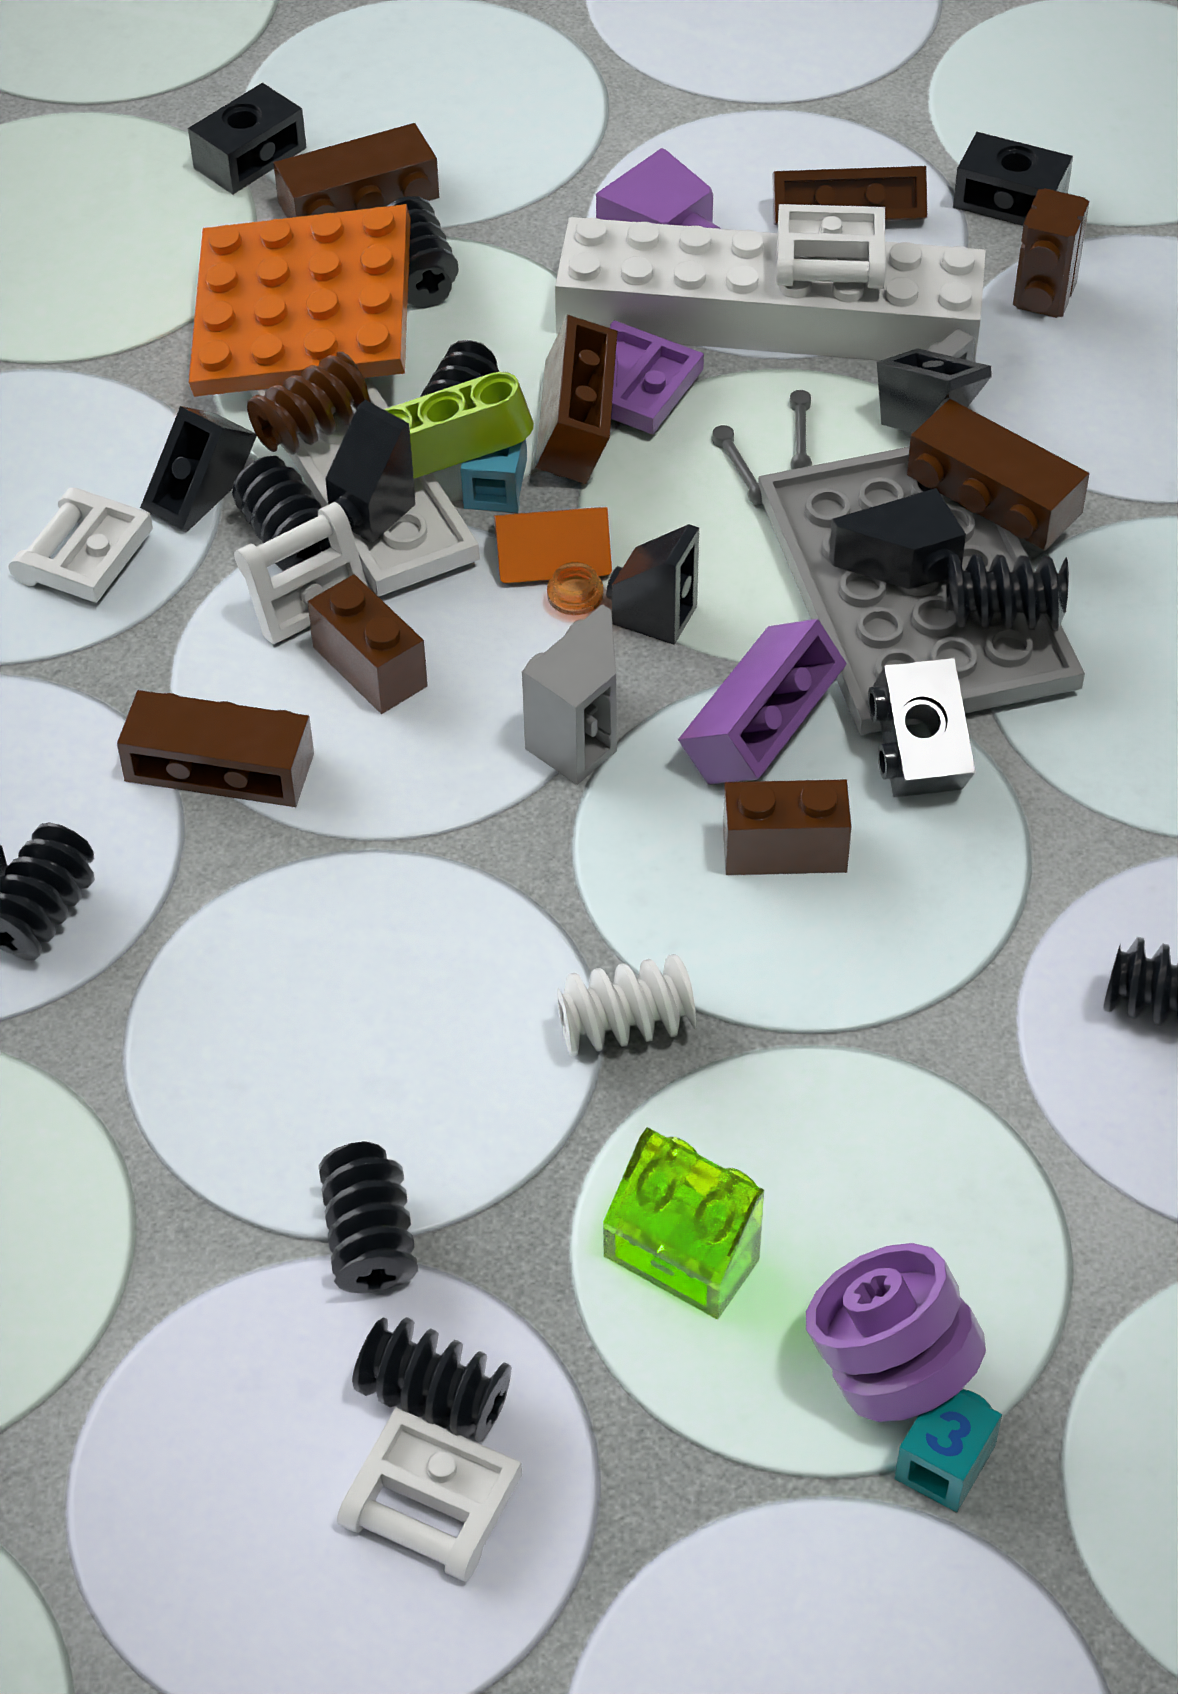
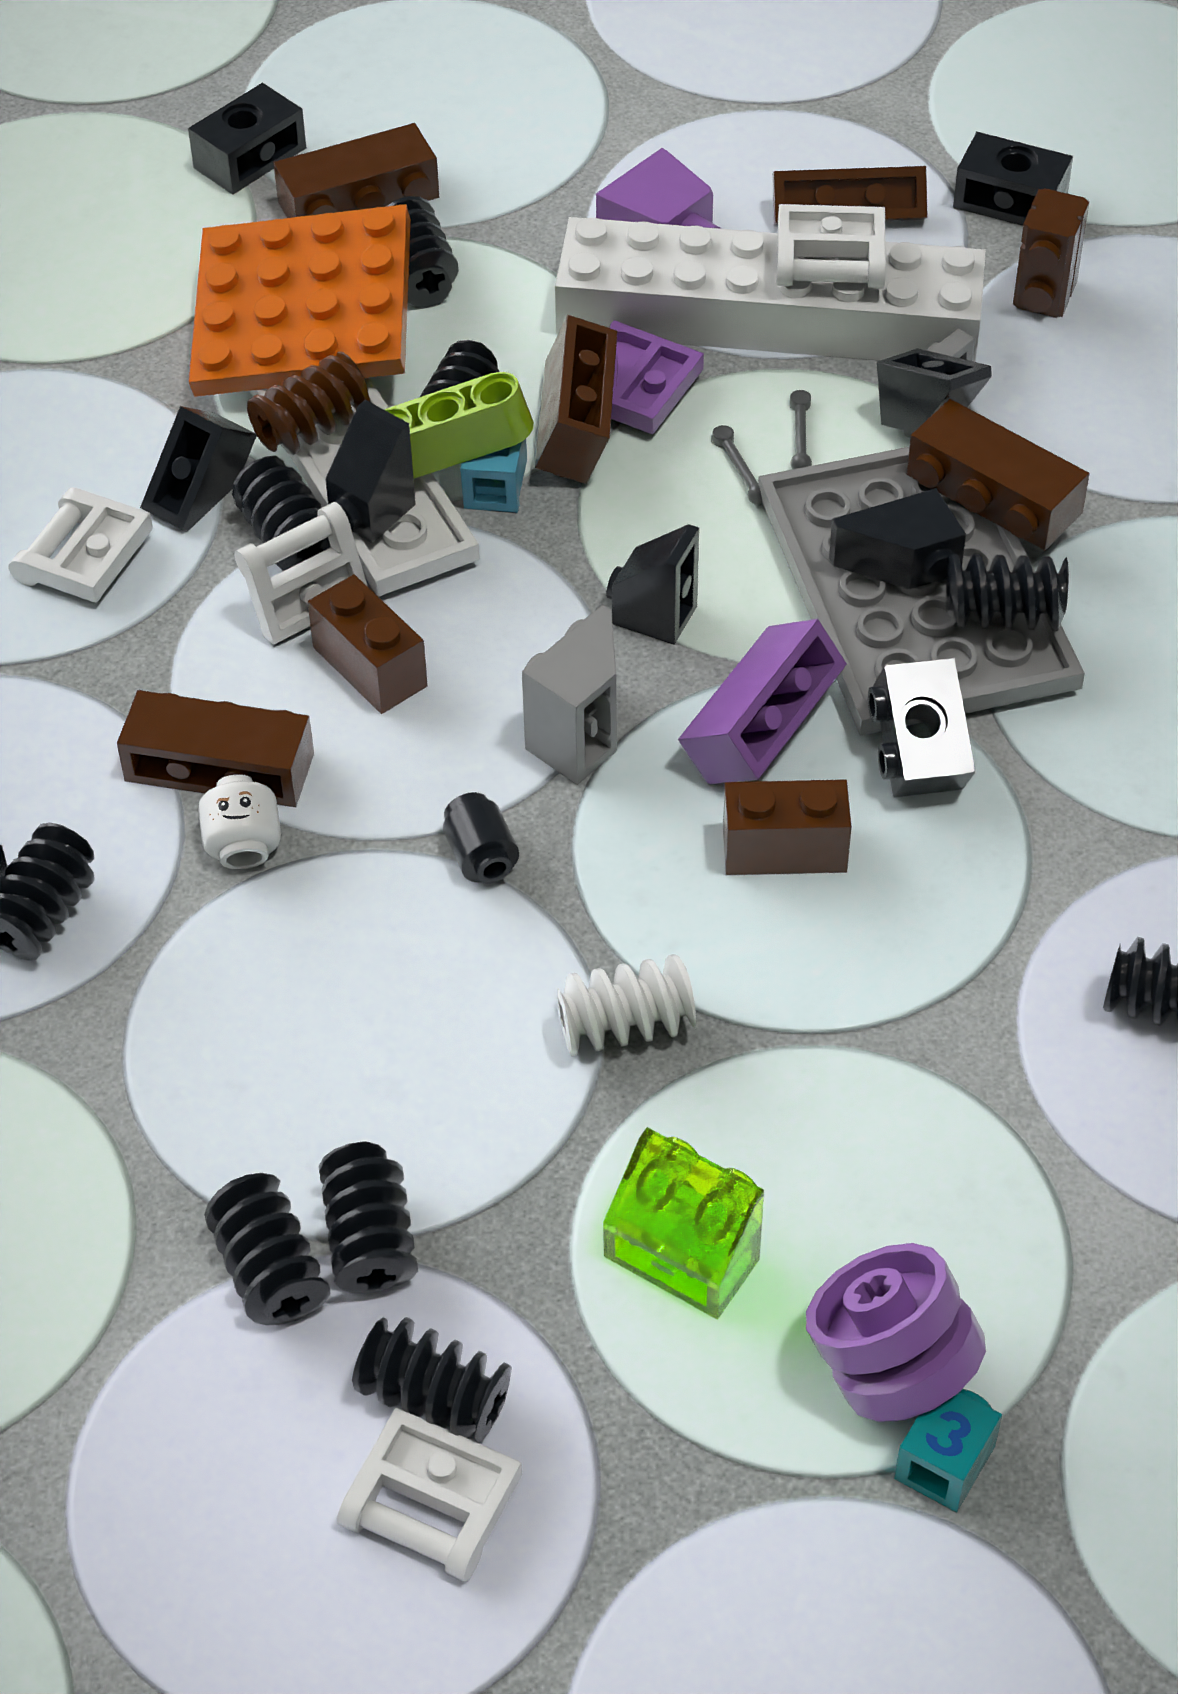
orange panel [494,507,612,583] -> none
clear orange plate [547,562,604,615] -> none
none -> white head [198,775,281,869]
none -> black piece [204,1173,331,1325]
none -> black brick [443,792,519,883]

